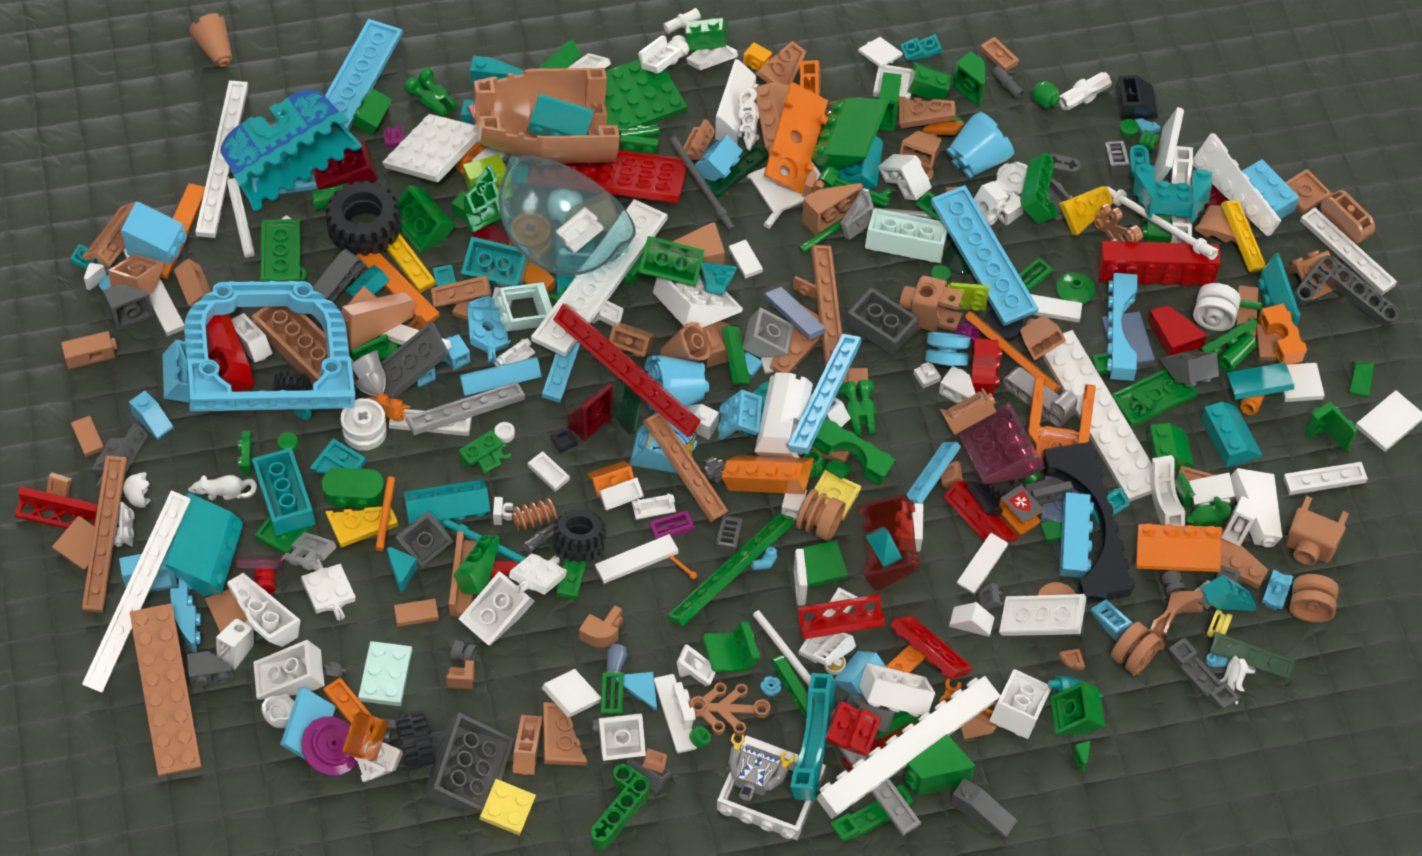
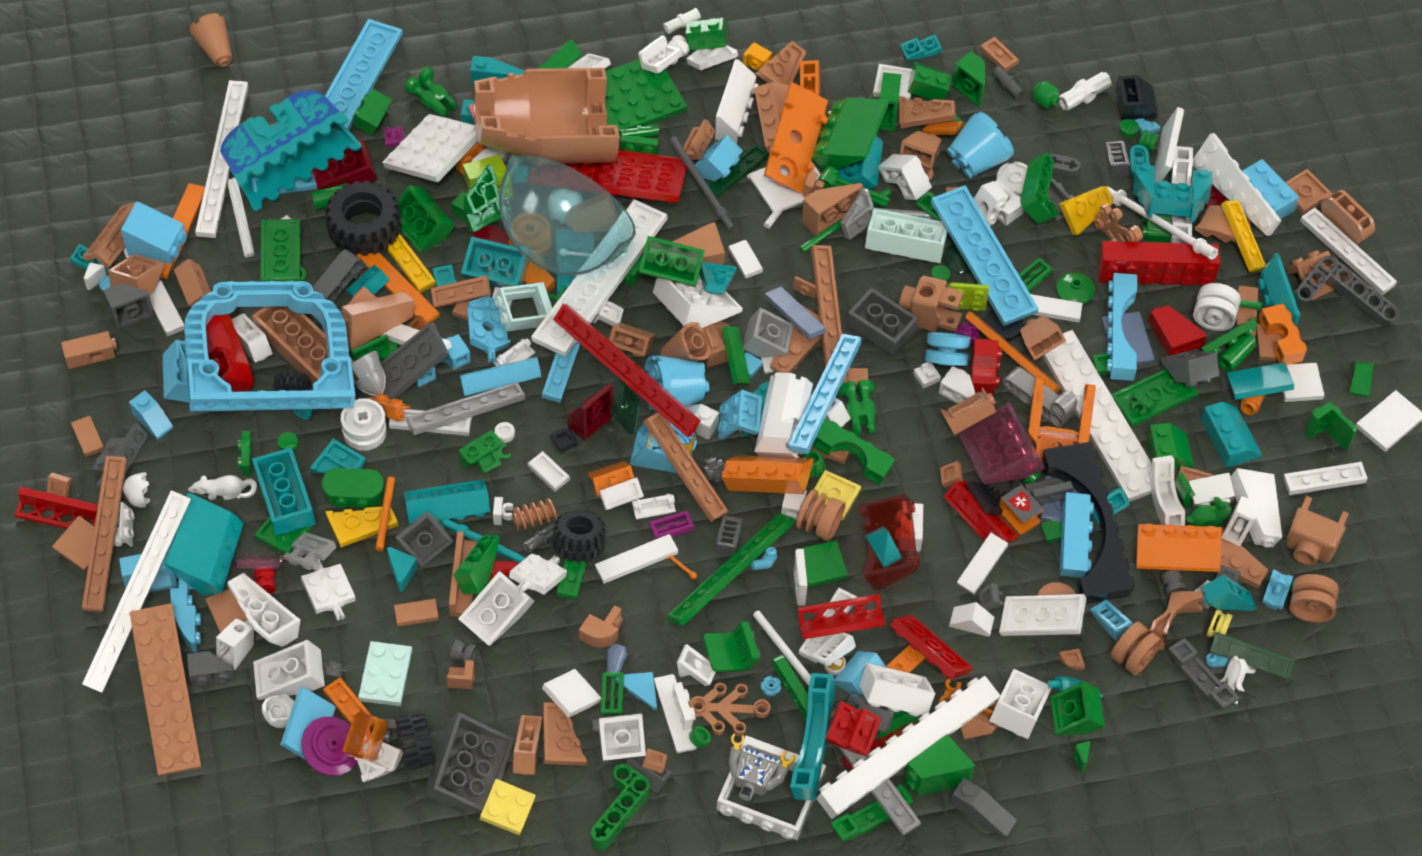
teal slope [526,94,594,136] -> none
white hinge [556,207,604,253] -> none
white animal [739,88,759,151] -> none
green tile [826,458,853,479] -> none
white piece [858,37,903,68] -> none
medium azure tile [903,442,961,504] -> none

